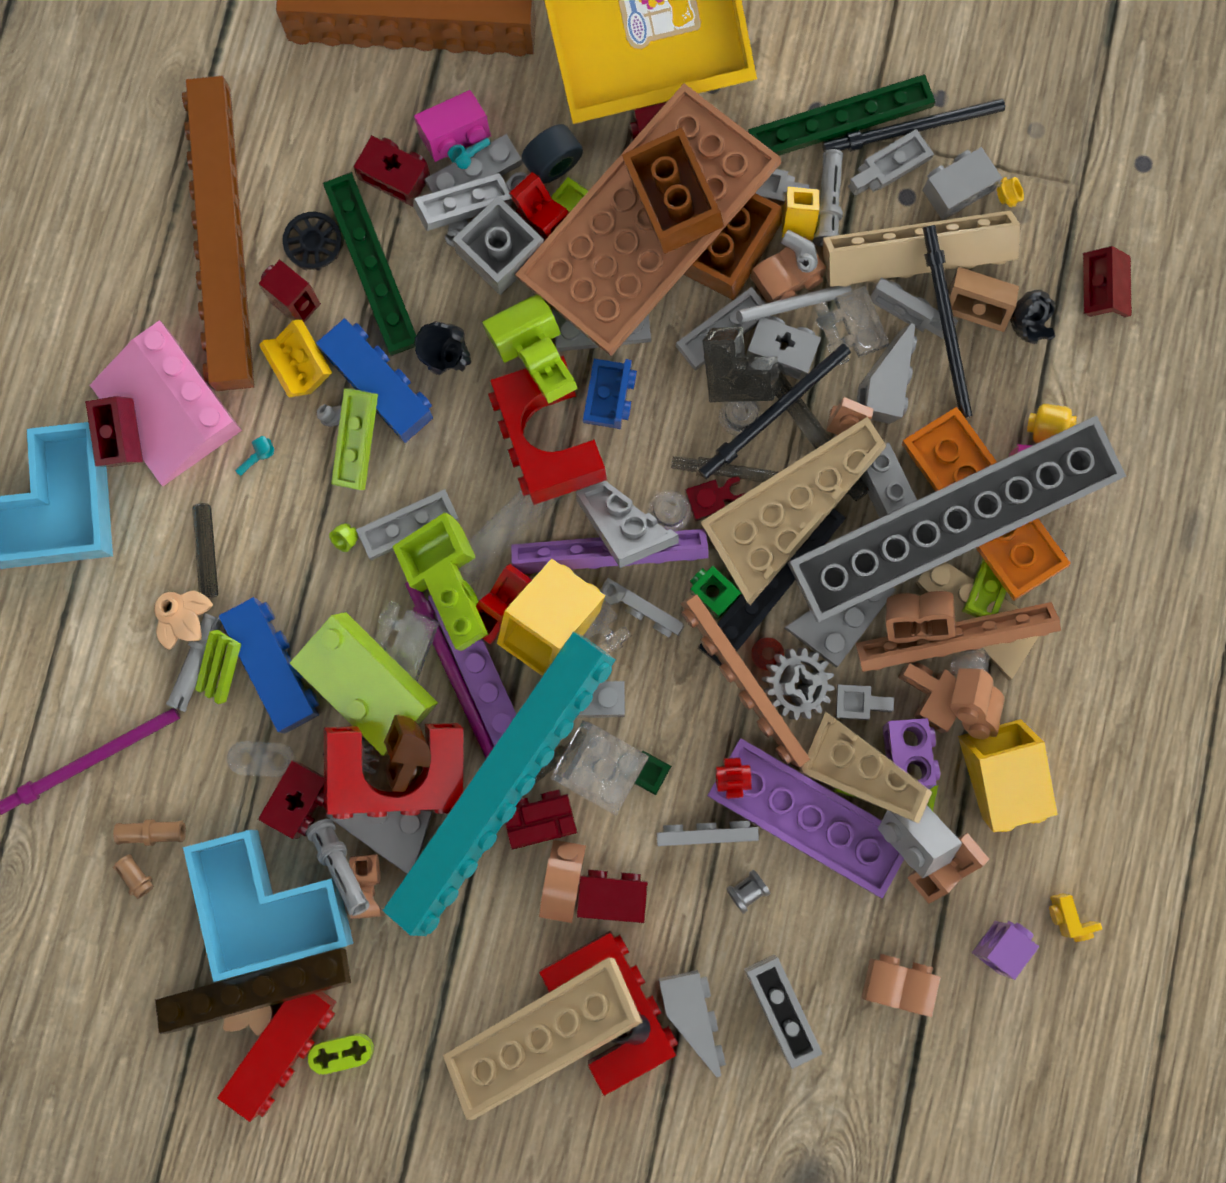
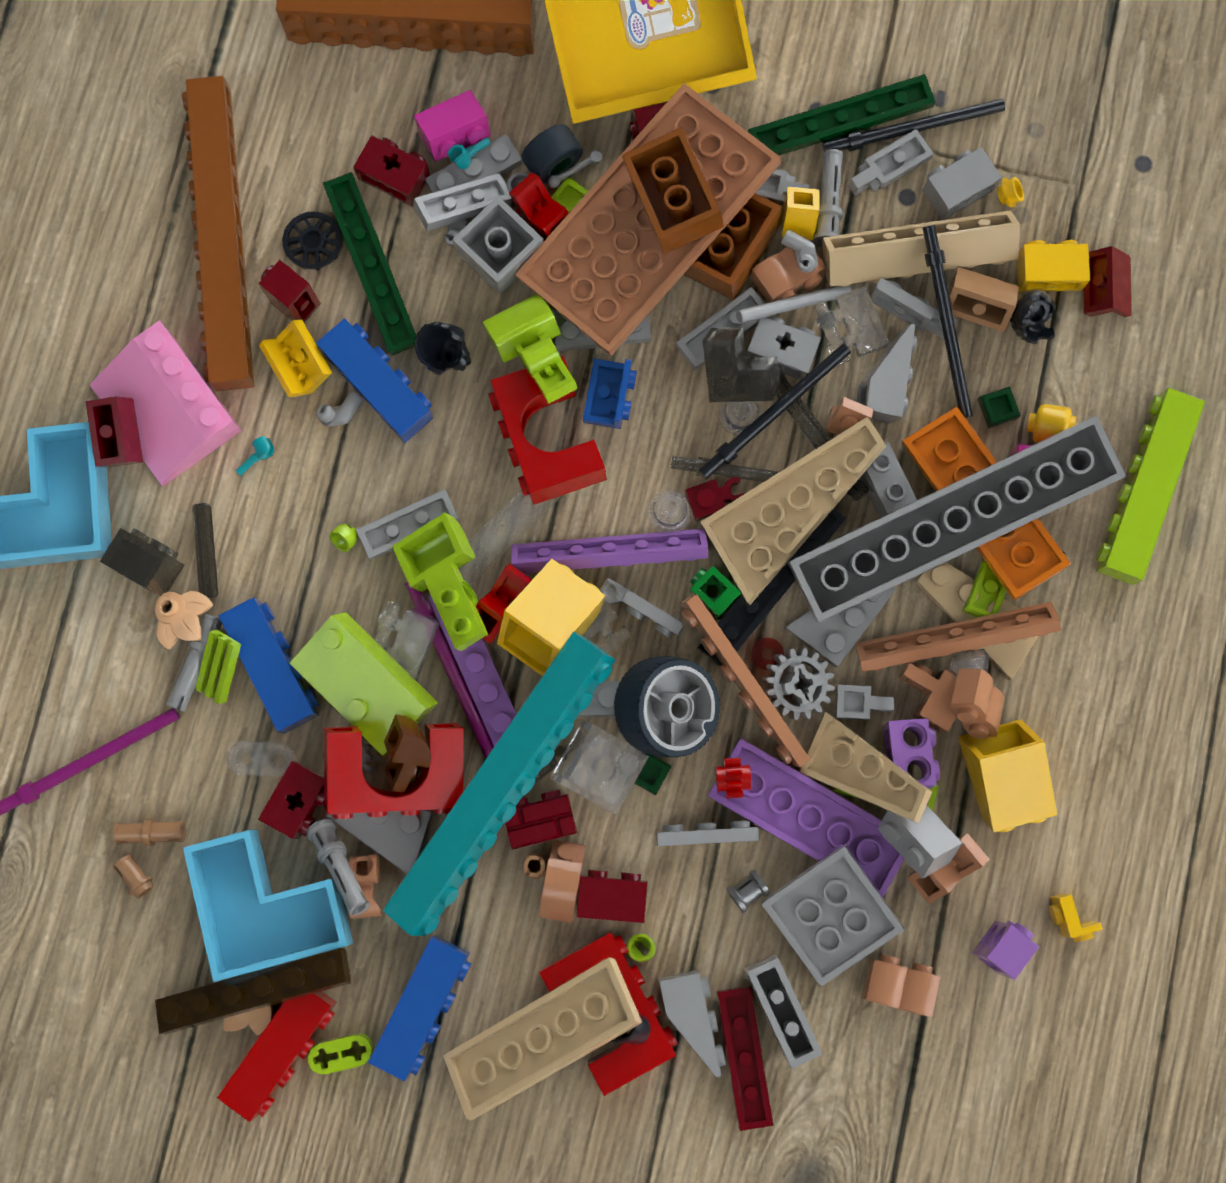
lime tile [331,388,378,490] -> none
light grey wing [576,481,679,568] -> none
nougat brick [886,591,956,643] -> none
none -> clear smoke brick [99,528,184,596]
none -> blue brick [368,935,472,1082]
none -> medium nougat pin [522,852,548,879]
none -> light grey hinge [548,150,602,188]
none -> wheel [614,656,720,758]
none -> lime hinge [627,934,656,963]
none -> dark red plate [717,986,774,1131]
none -> light grey plate [761,845,904,986]
none -> dark green tile [978,386,1021,428]
none -> yellow brick [1017,240,1090,291]
none -> lime brick [1096,388,1206,585]

